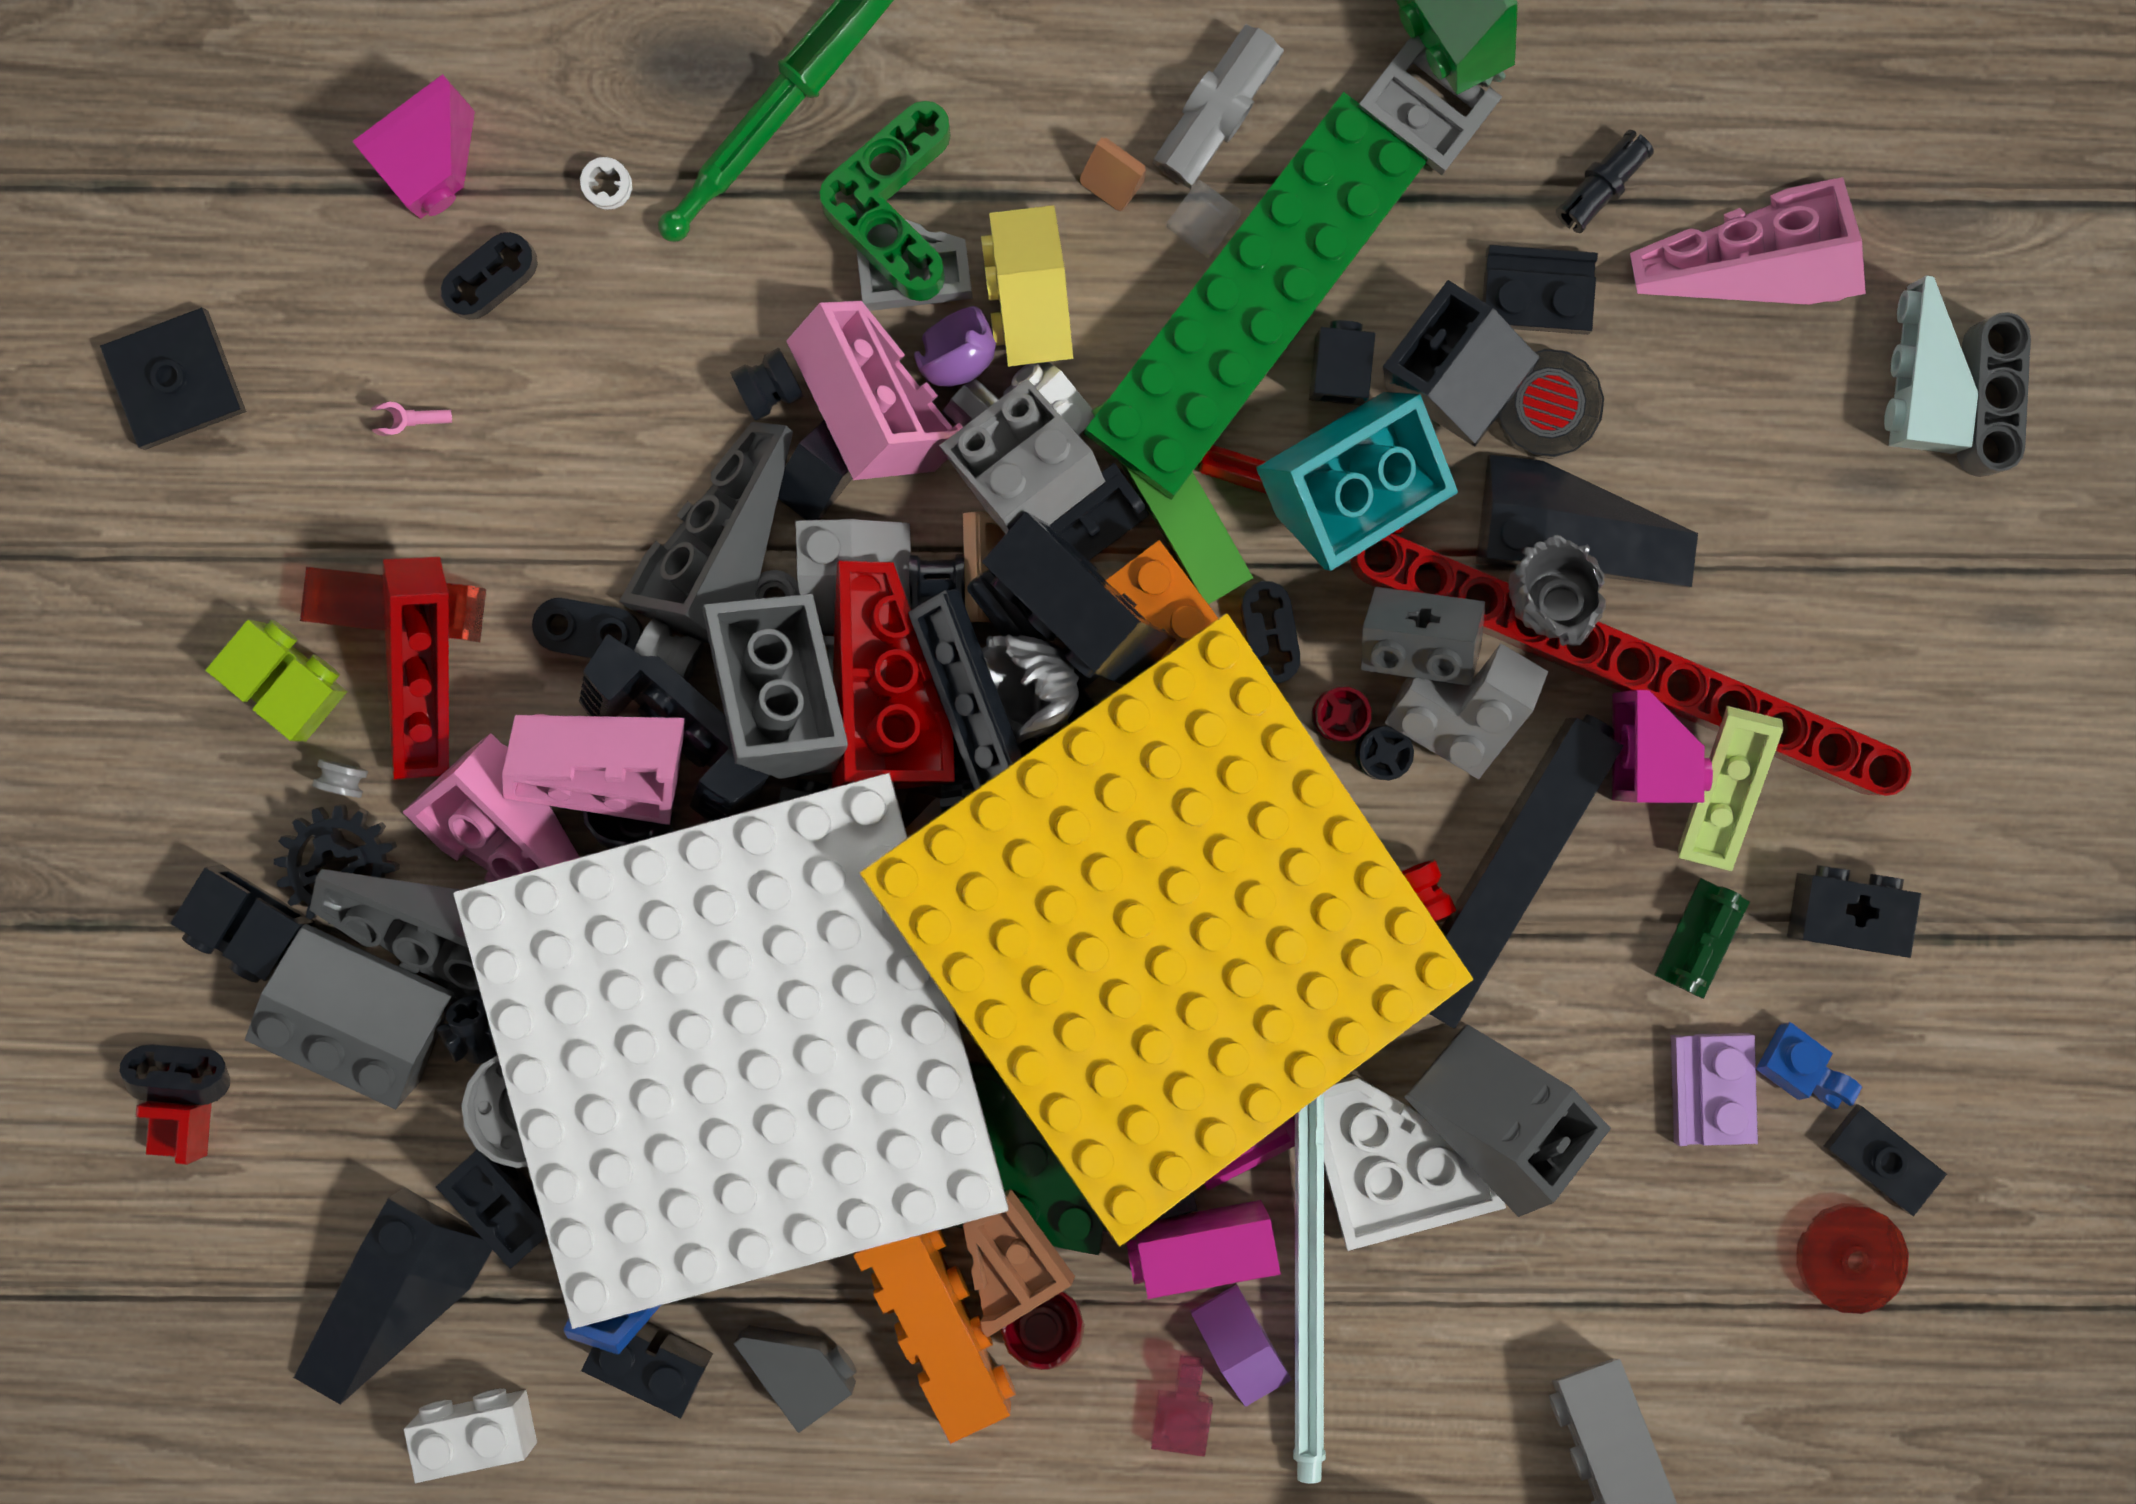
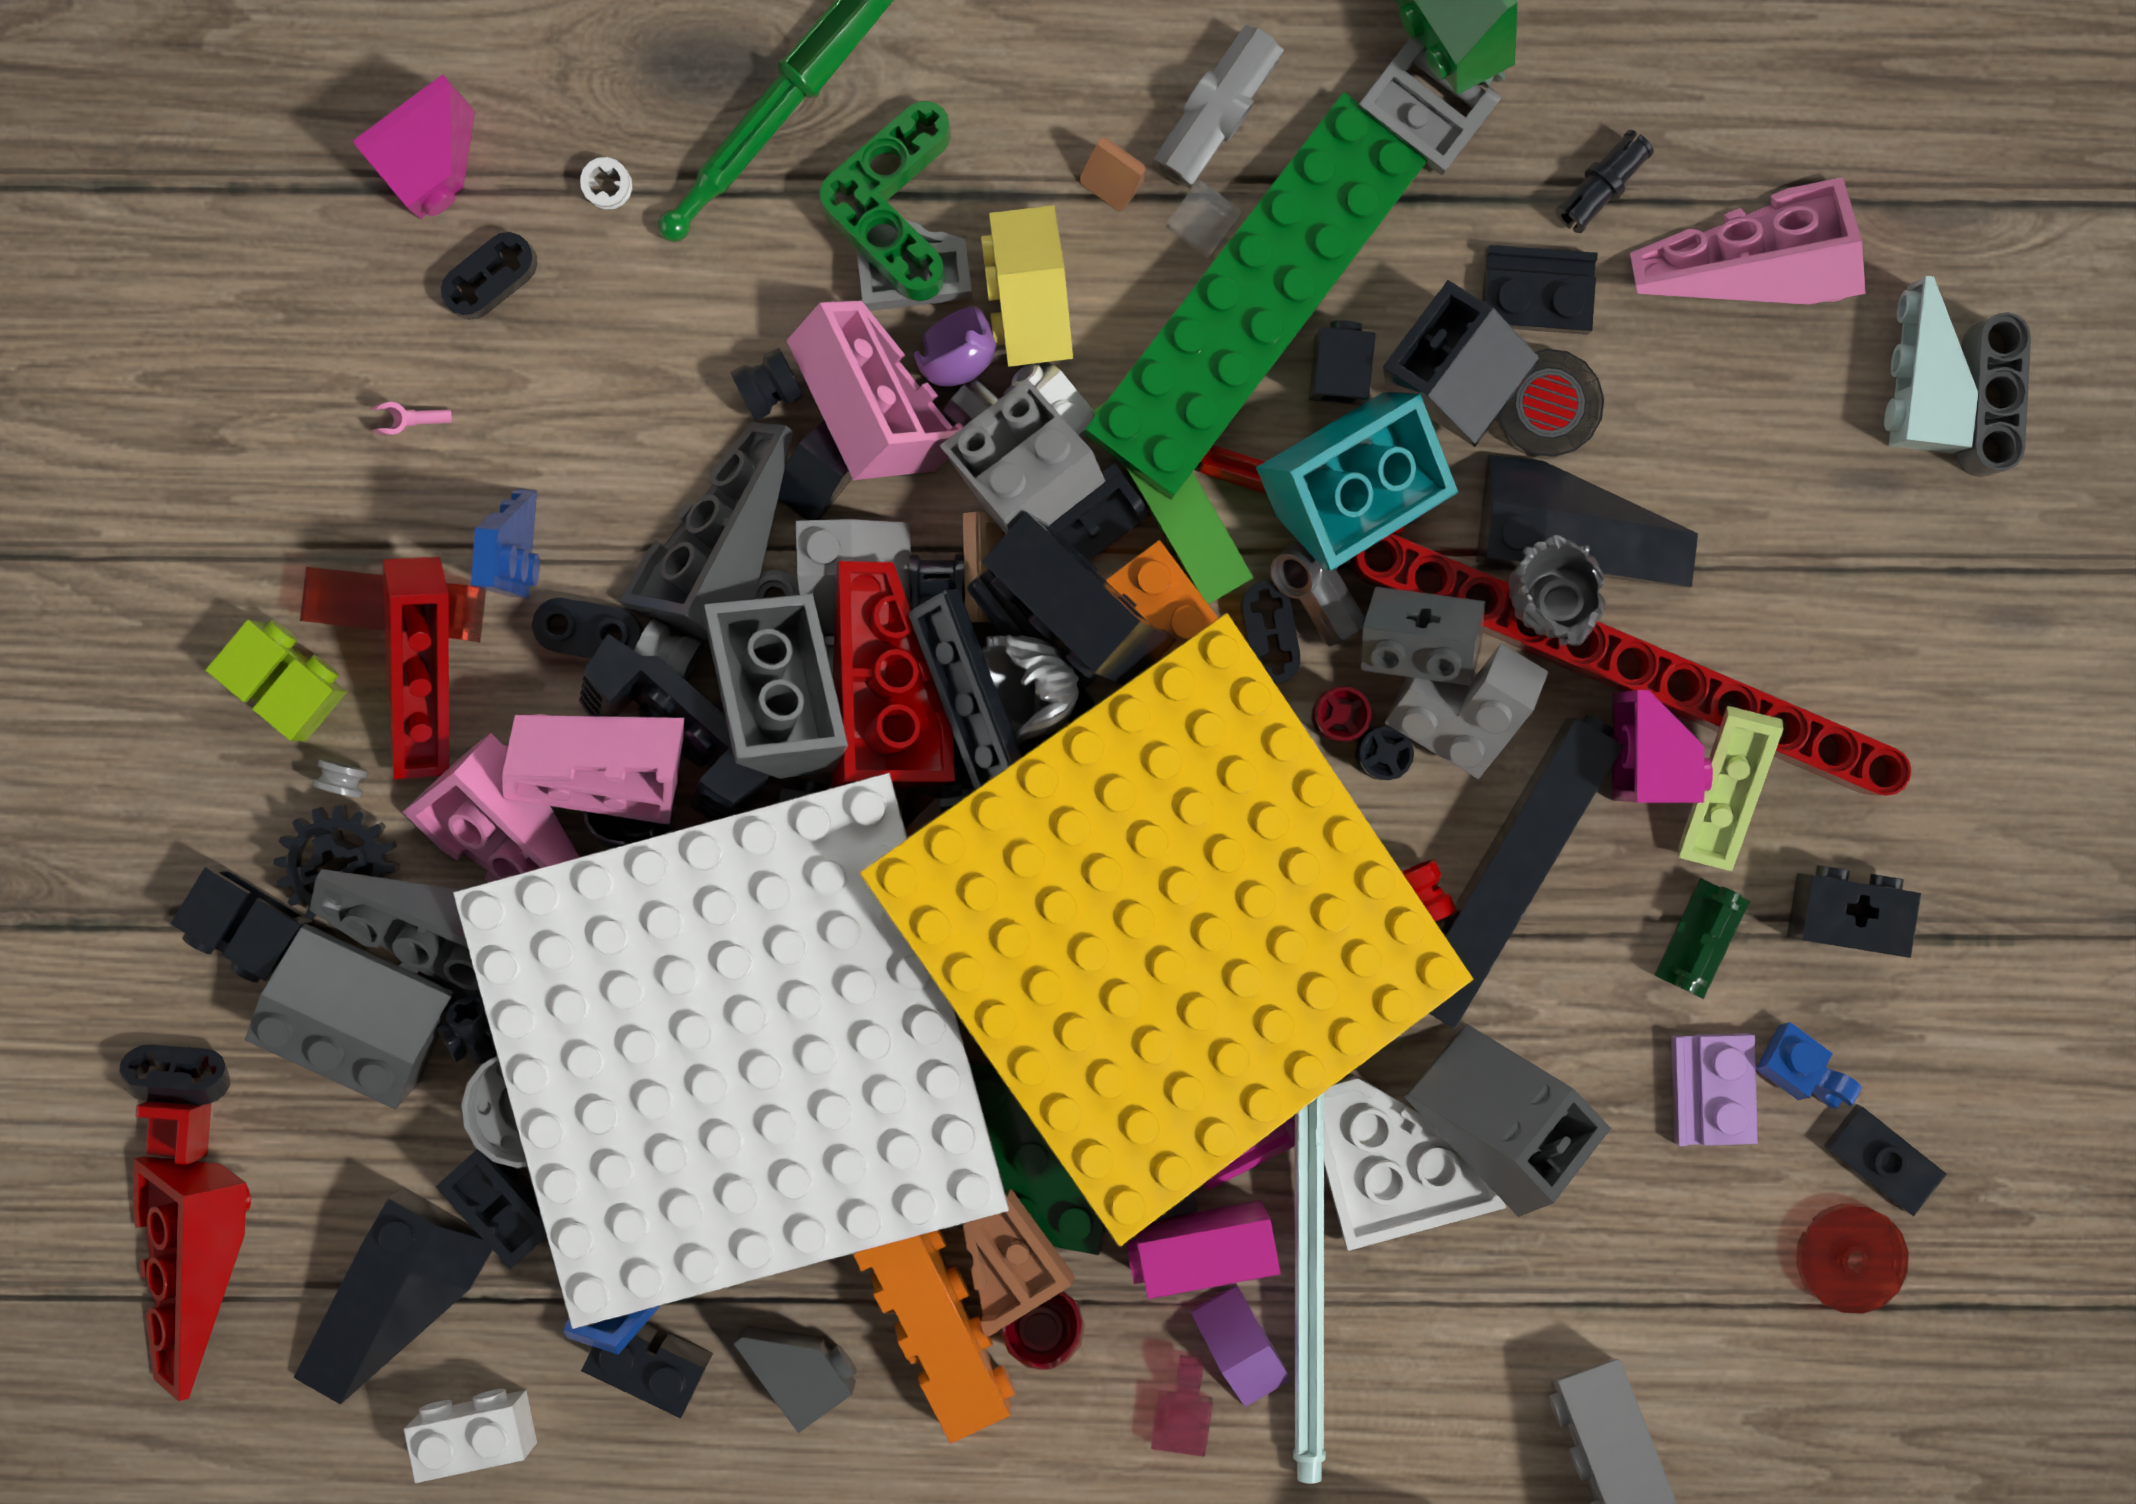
black plate [100,308,246,450] -> none
none -> red wedge [133,1156,251,1401]
none -> blue wing [471,489,540,598]
none -> flat silver piece [1270,540,1365,647]

